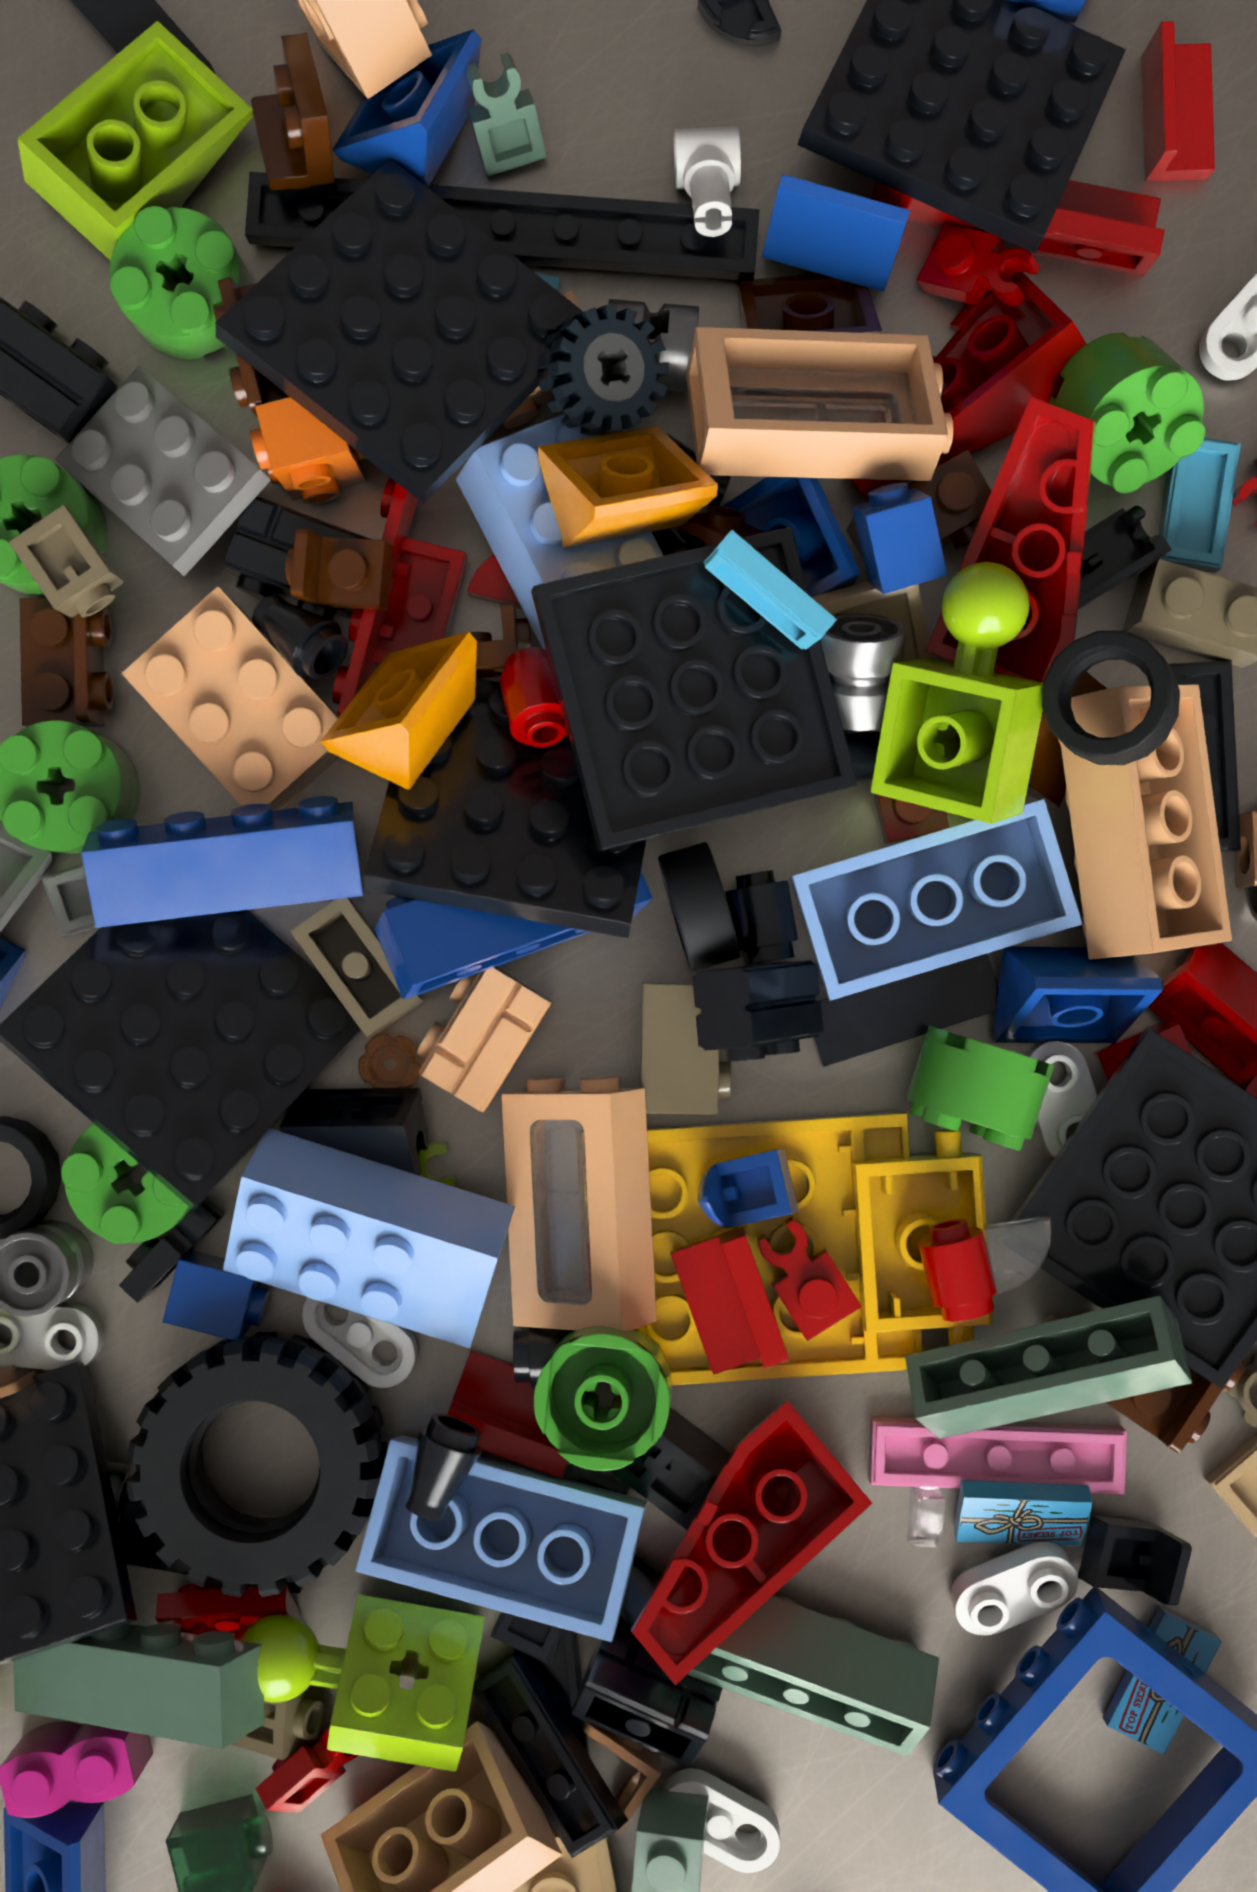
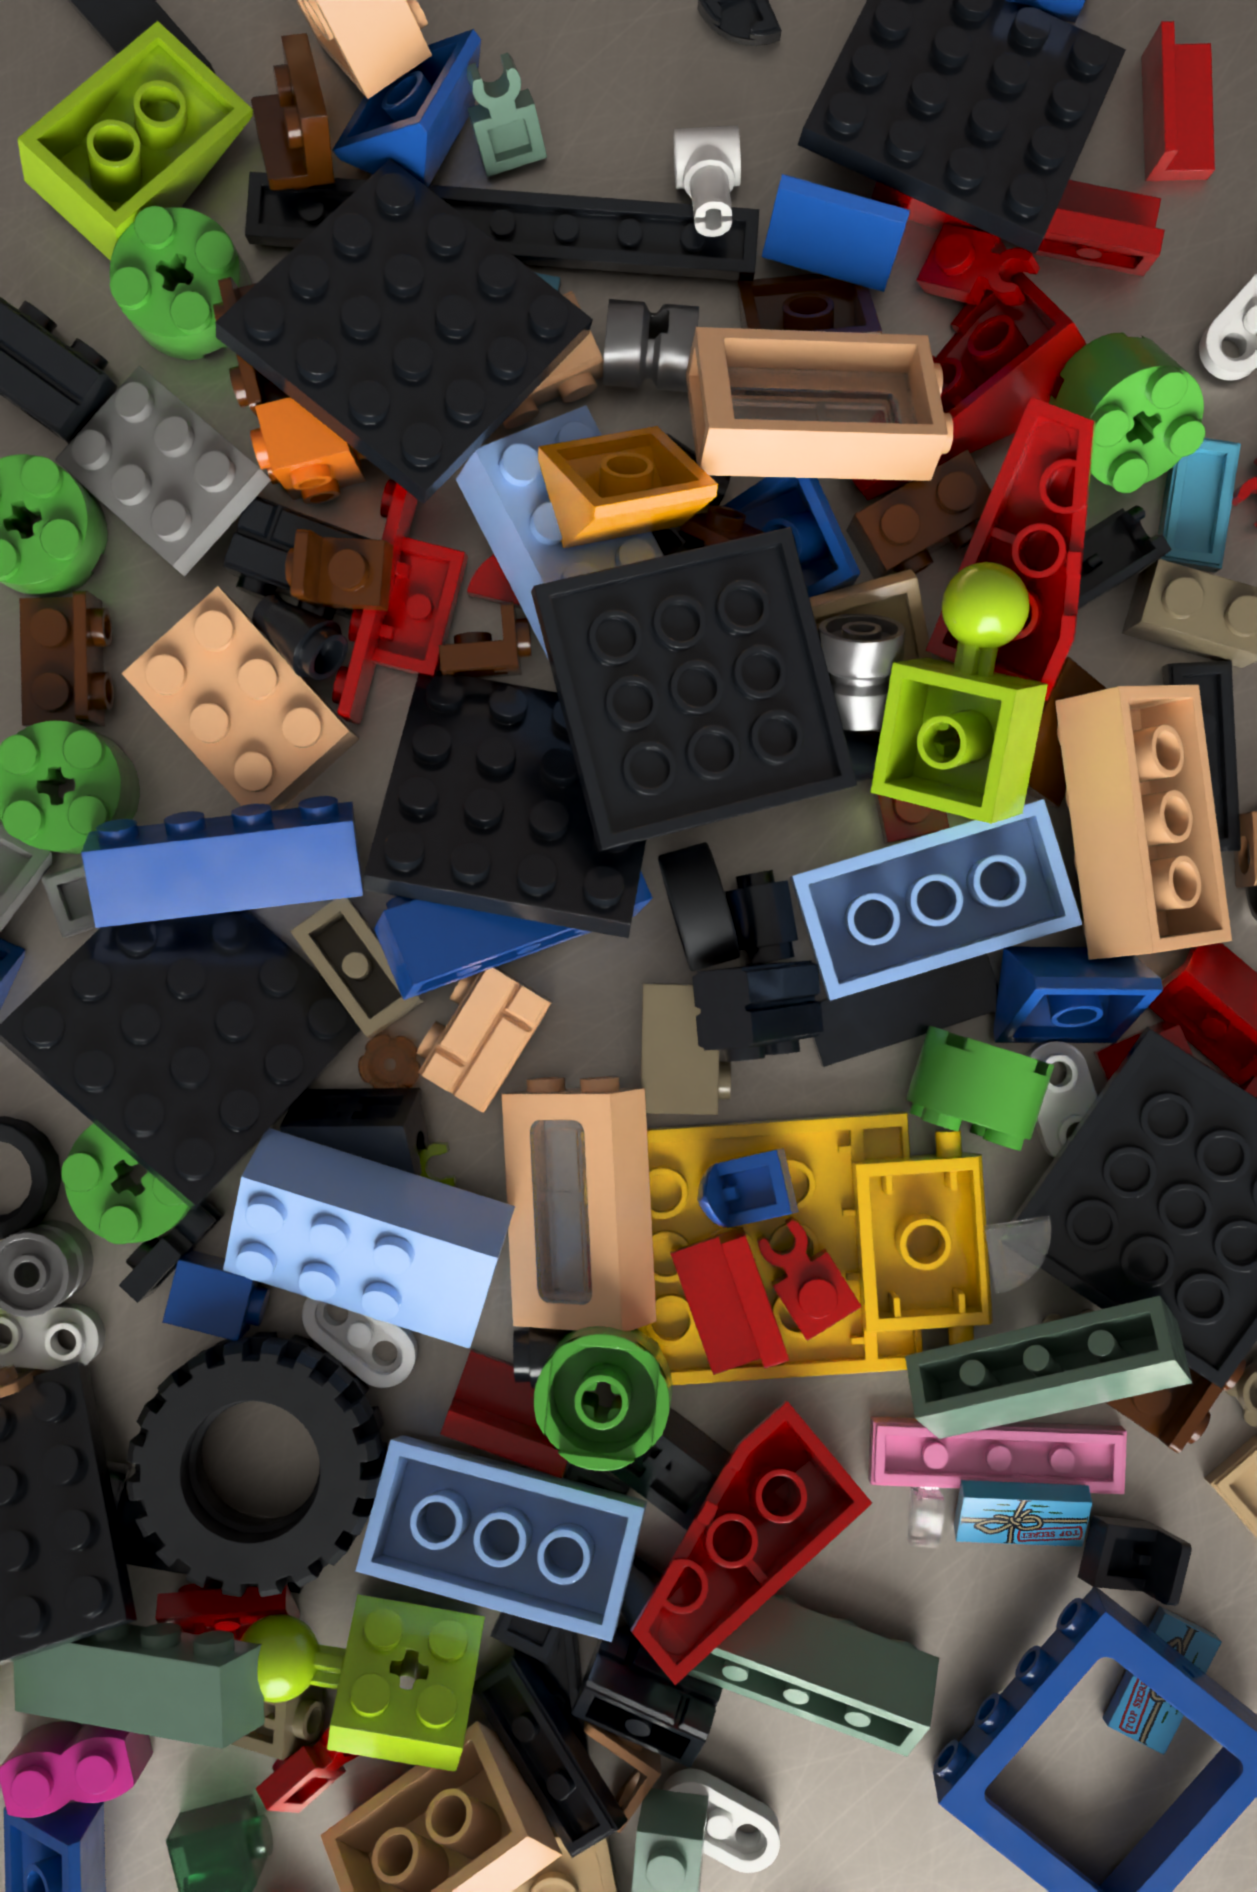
dark tan bracket [9,504,124,618] -> none
light orange slope [320,631,477,790] -> none
black cone [405,1413,482,1521] -> none
red brick [500,647,568,748] -> none
black wheel [538,305,669,435] -> none
medium azure tile [703,530,837,650] -> none
blue brick [852,482,948,594] -> none
red brick [918,1219,997,1322] -> none
white plate [950,1542,1078,1635] -> none
black tyre [1042,630,1180,765] -> none

